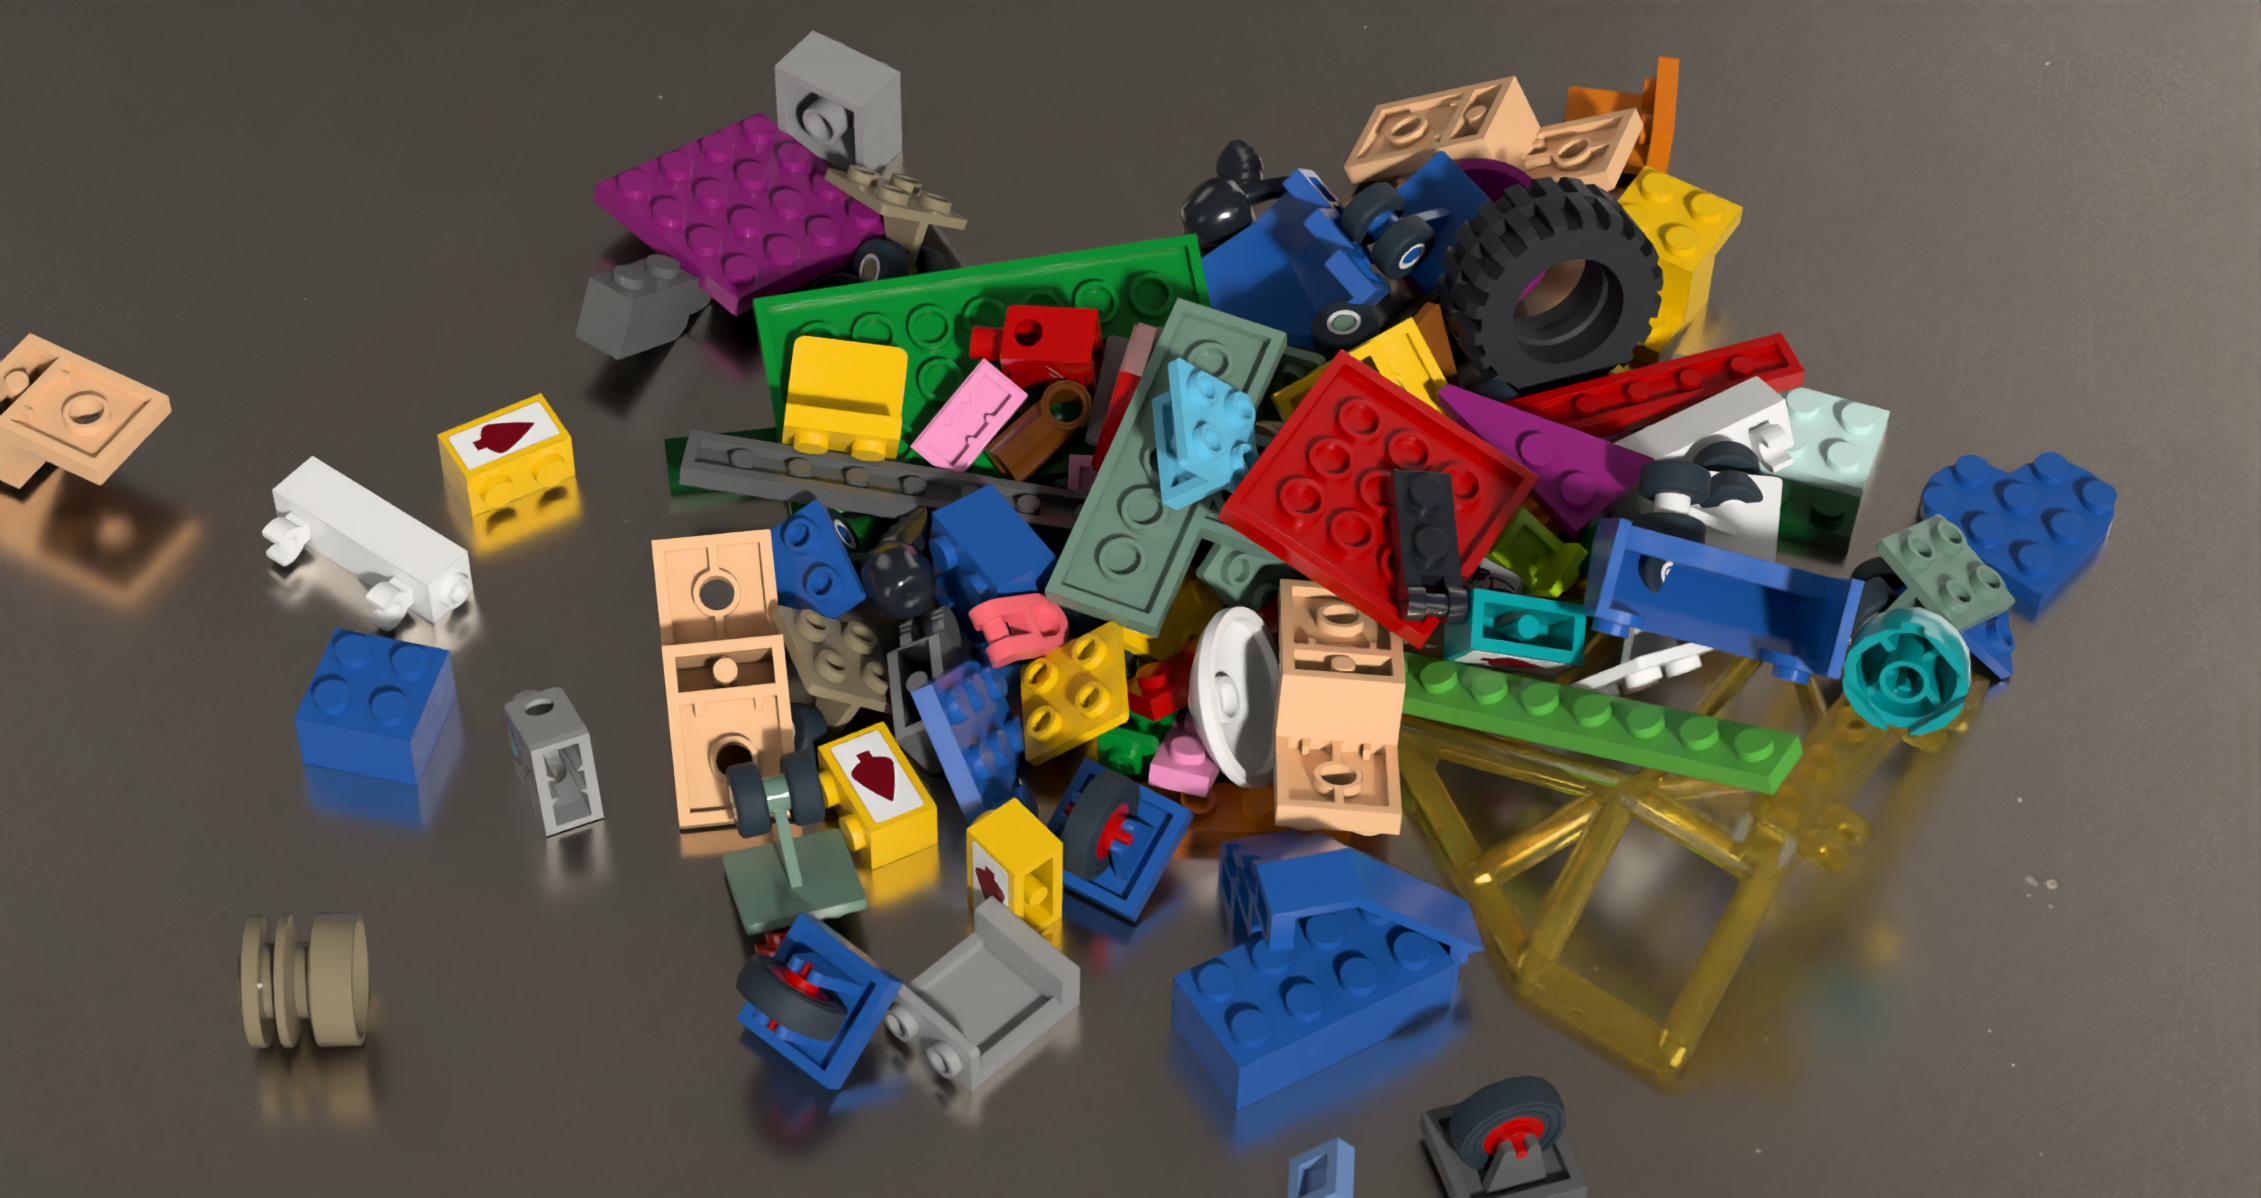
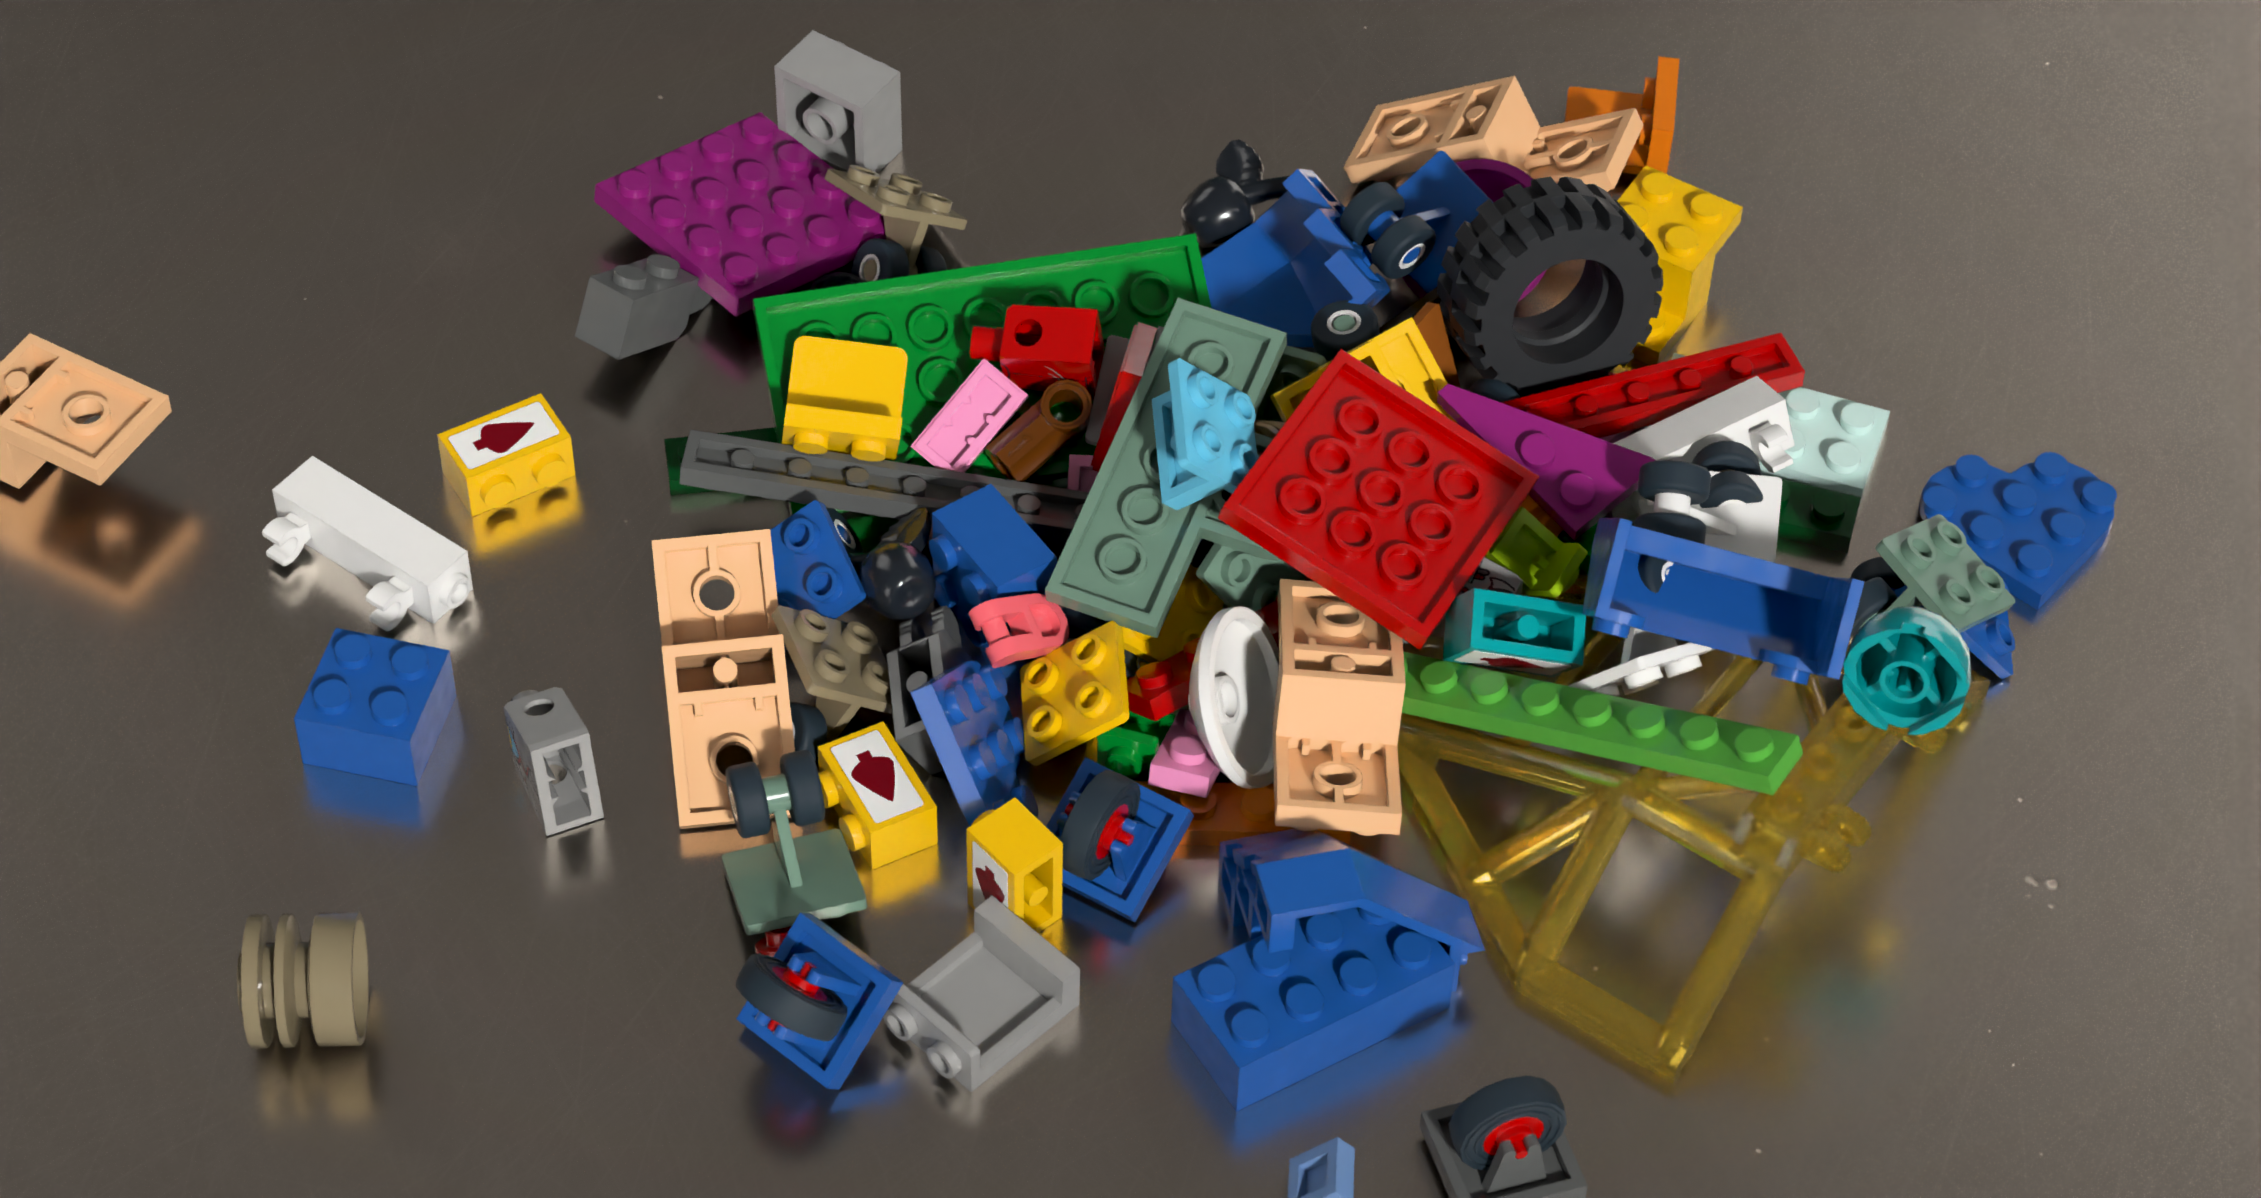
black plate [1387,469,1468,625] -> none

